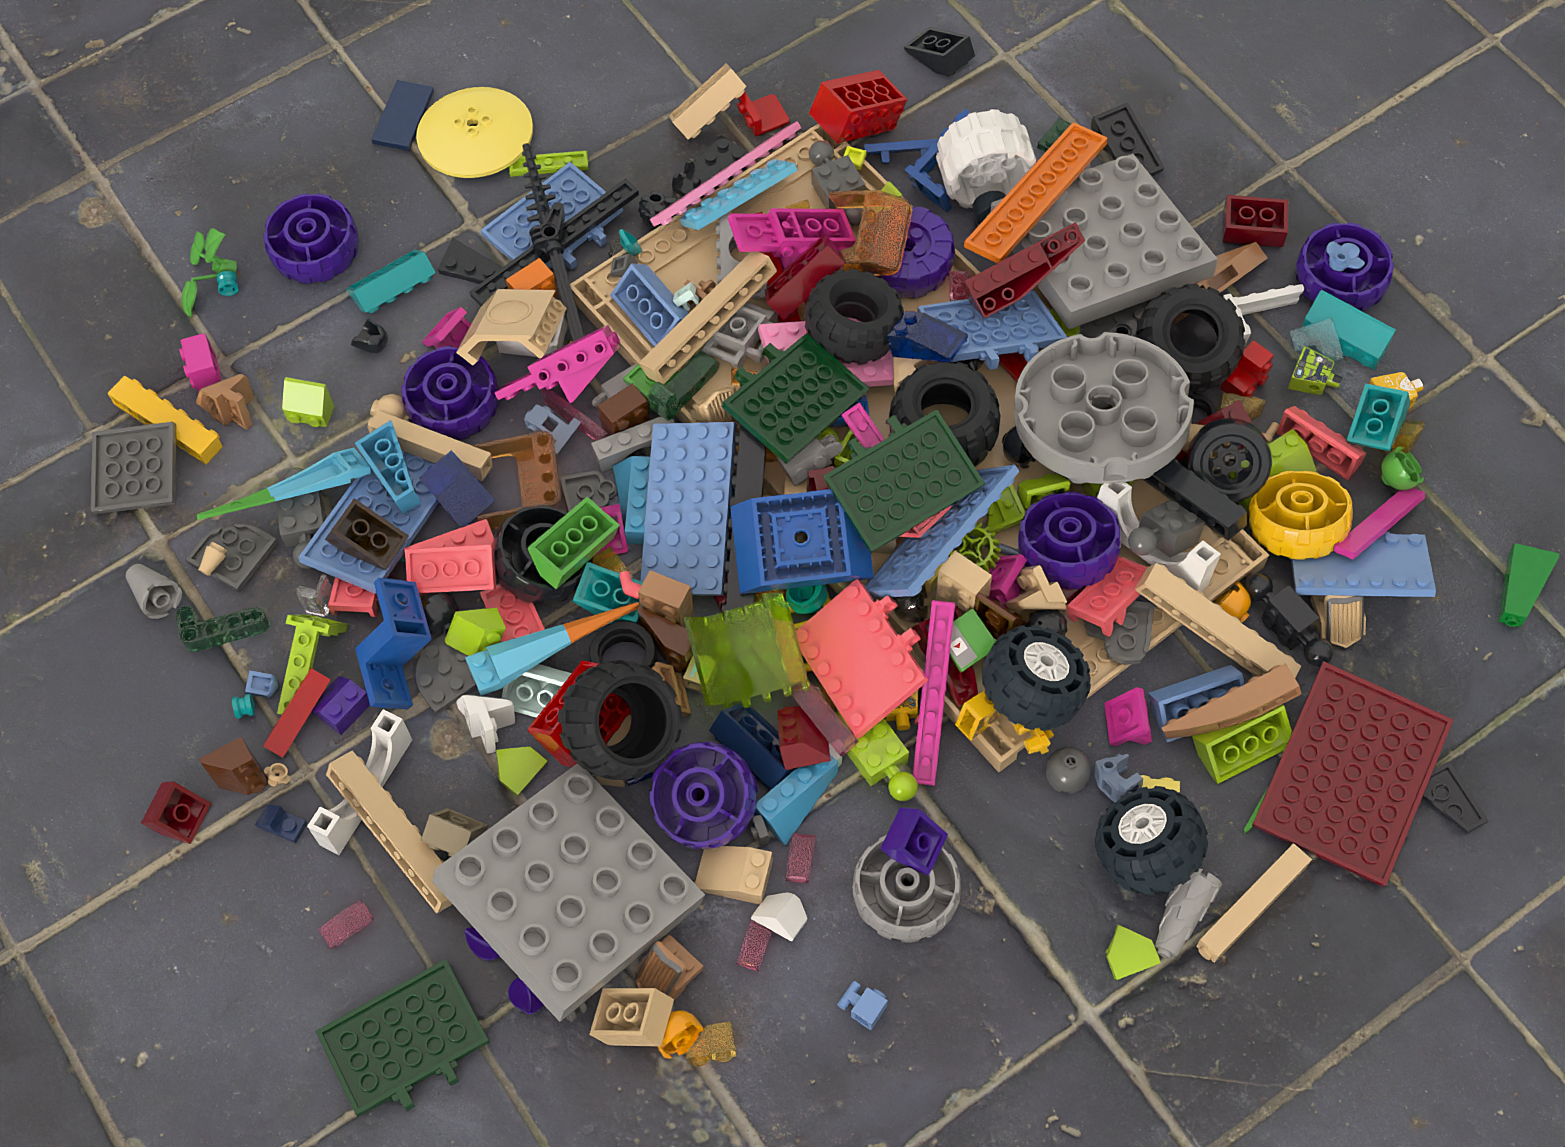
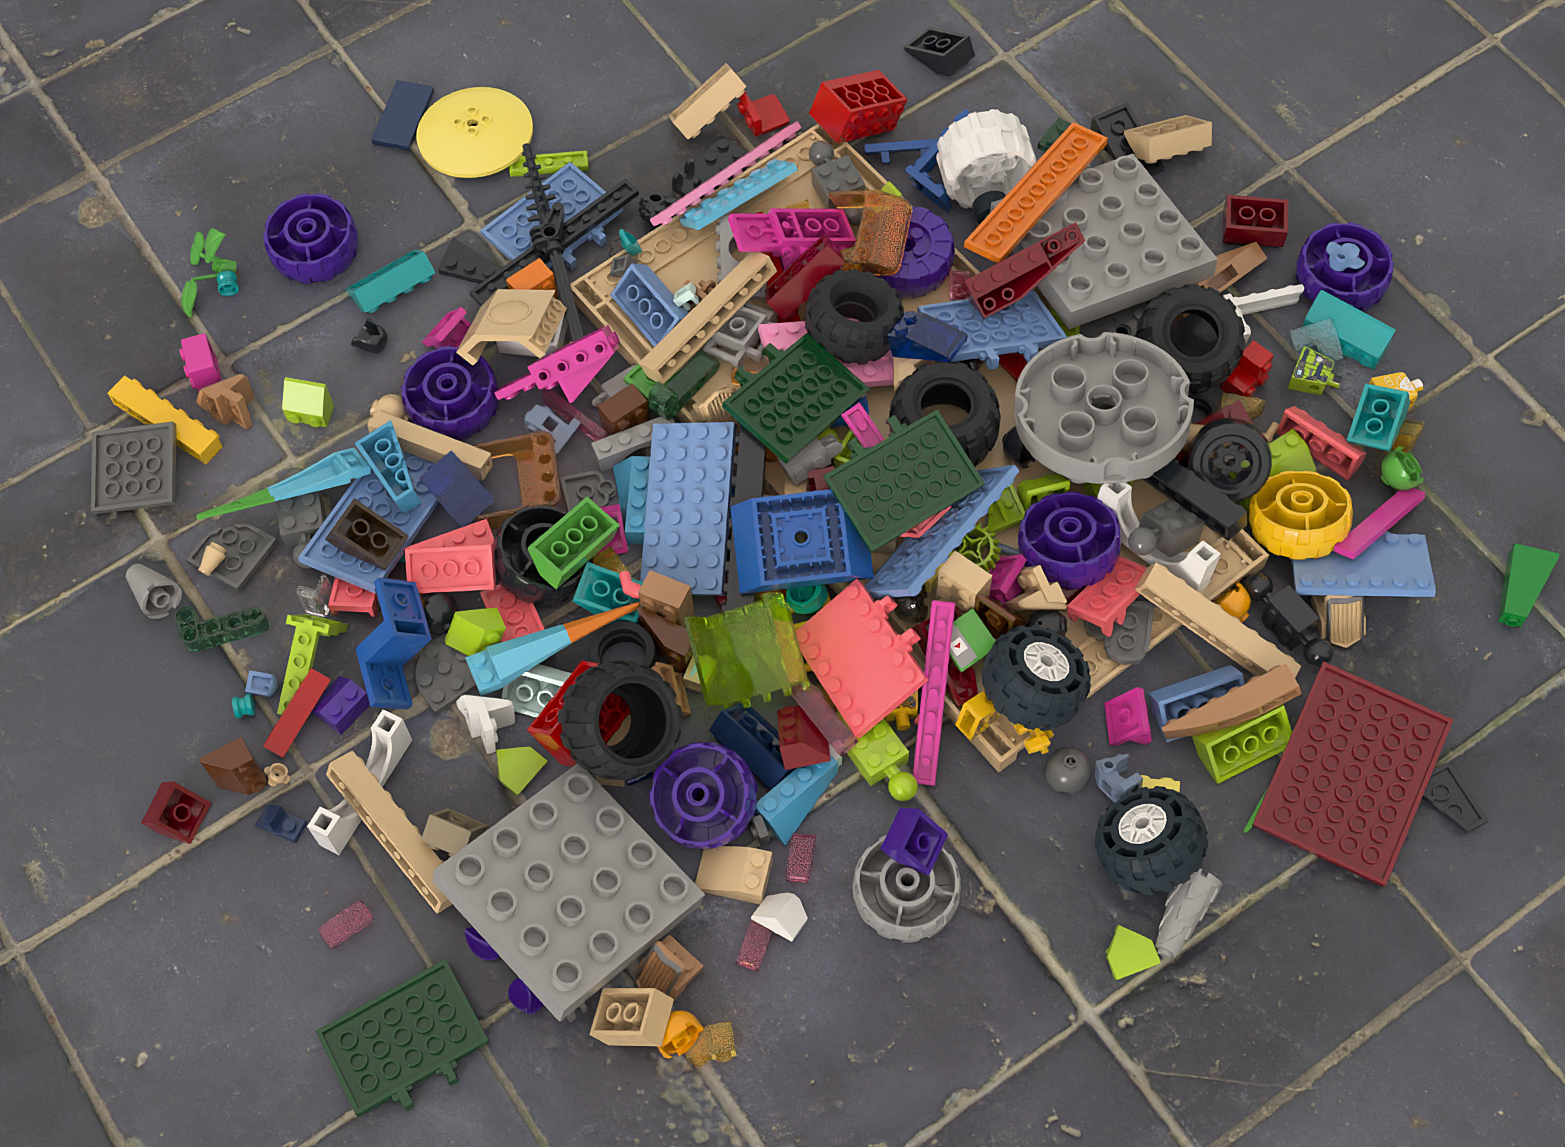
medium blue brick [837,981,888,1030] -> none
neon yellow tile [843,146,866,170] -> none
tan brick [1196,843,1312,963] -> none
none -> tan slope [1124,115,1212,163]

